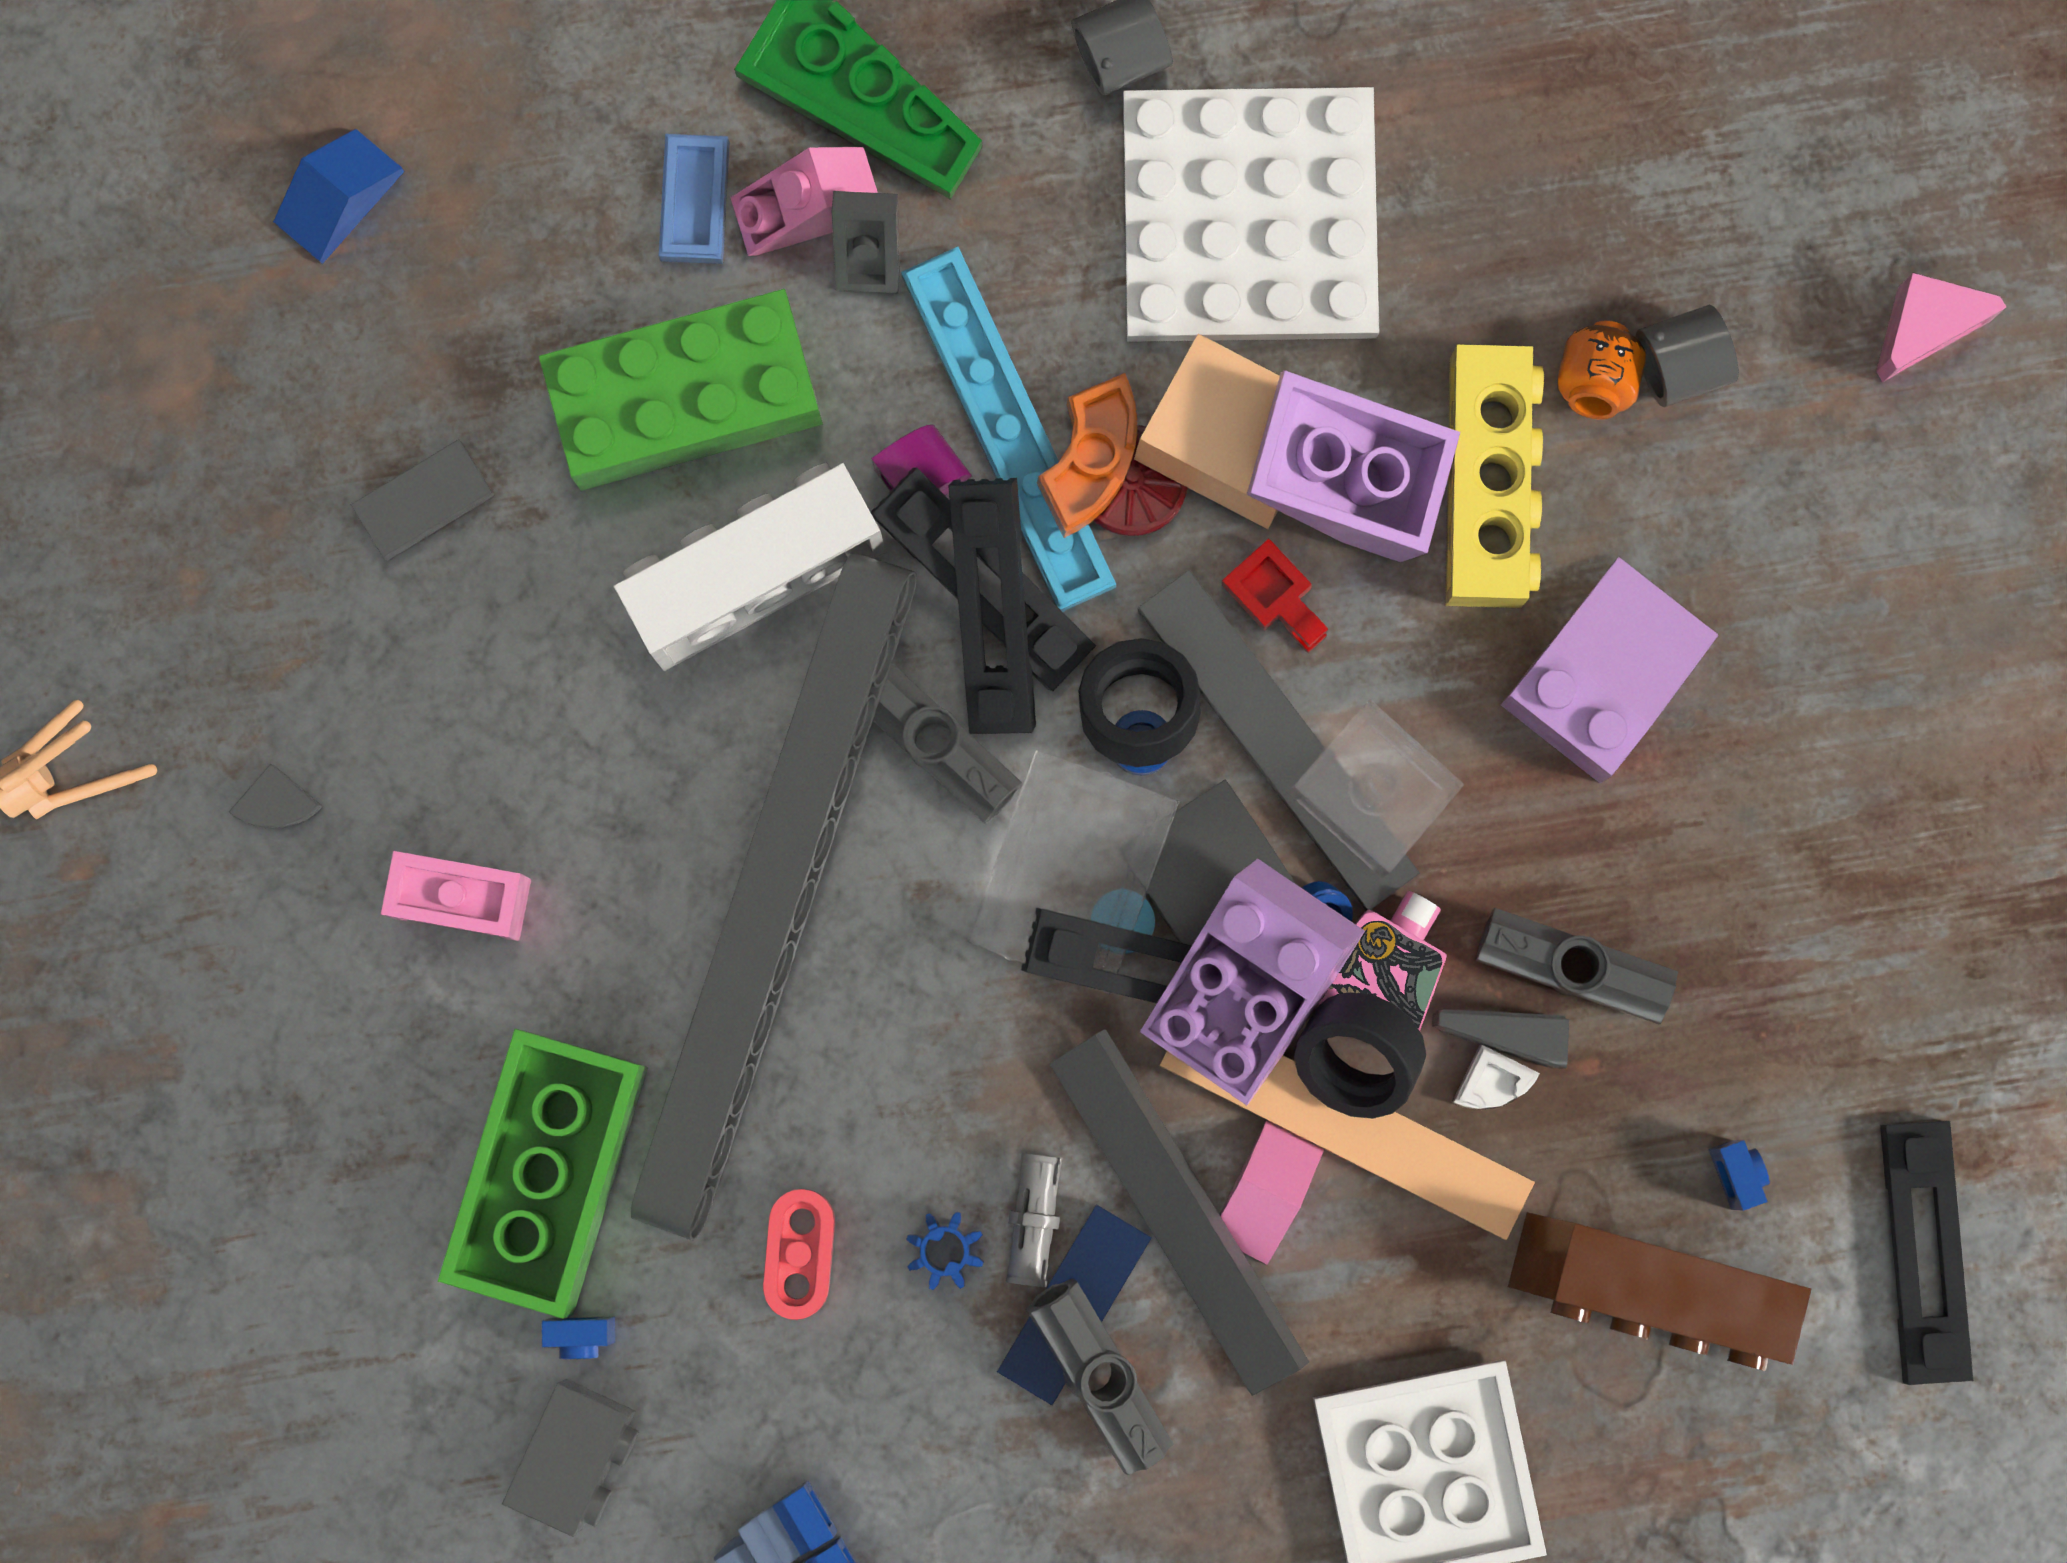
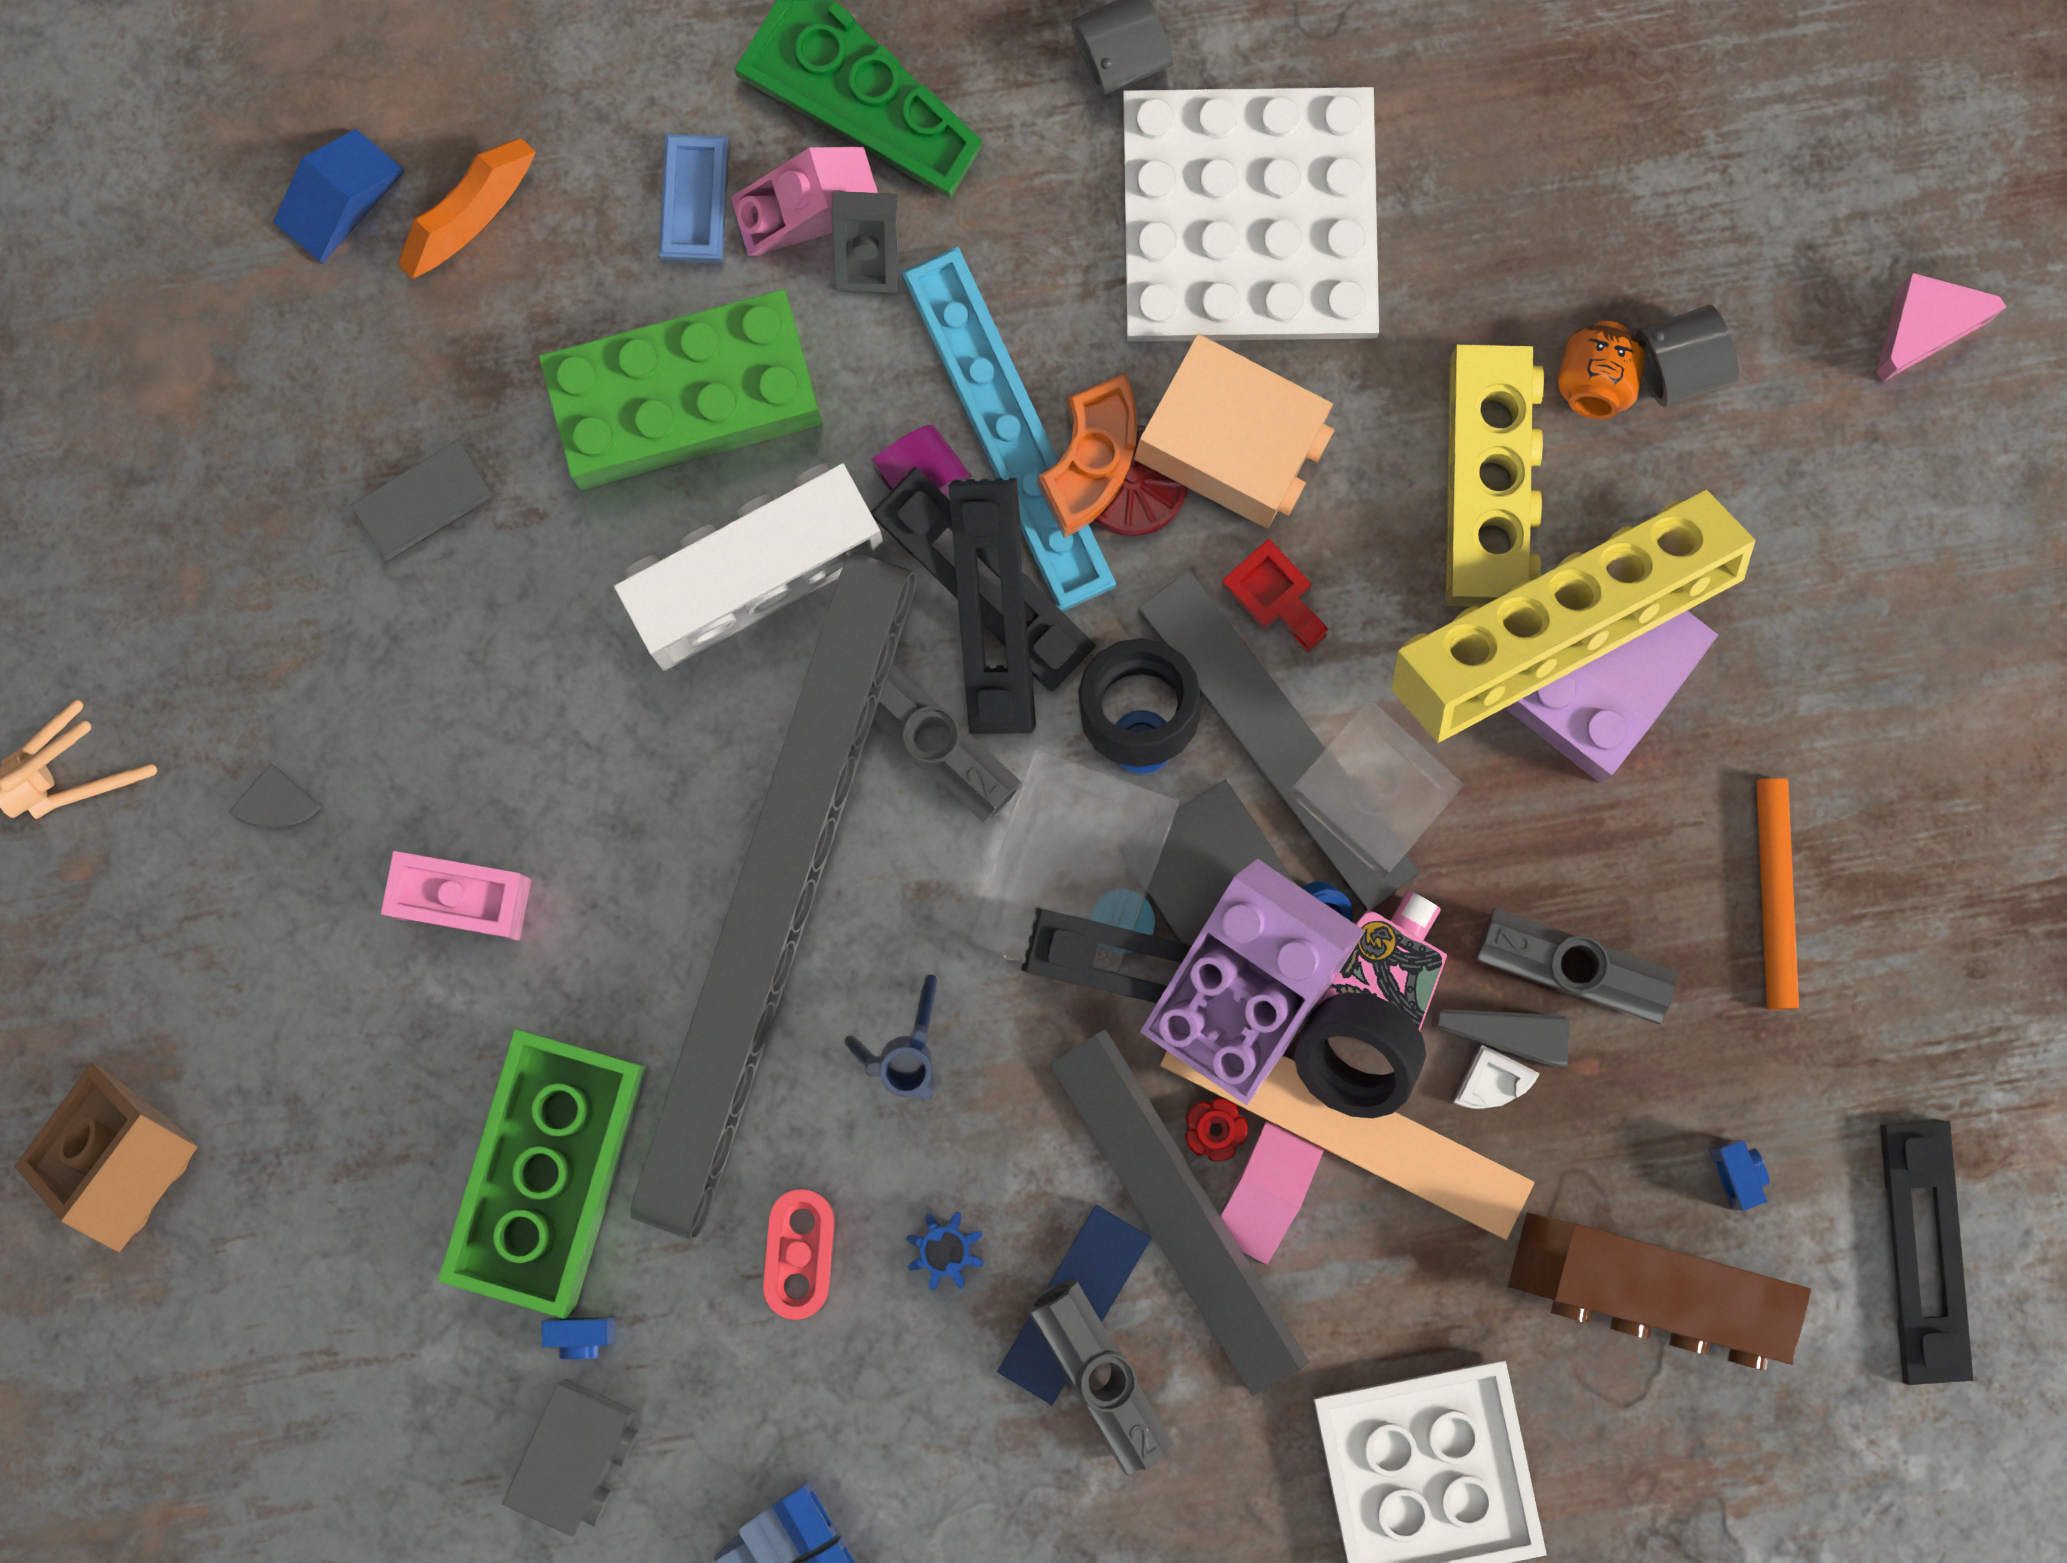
light grey pin [1006,1153,1063,1287] -> none
lavender slope [1247,371,1460,562] -> none
none -> medium nougat slope [14,1062,198,1253]
none -> orange tile [398,138,536,279]
none -> dark blue plant [845,974,941,1101]
none -> red plate [1185,1098,1248,1162]
none -> light yellow brick [1391,489,1756,743]
none -> orange piece [1756,778,1799,1010]

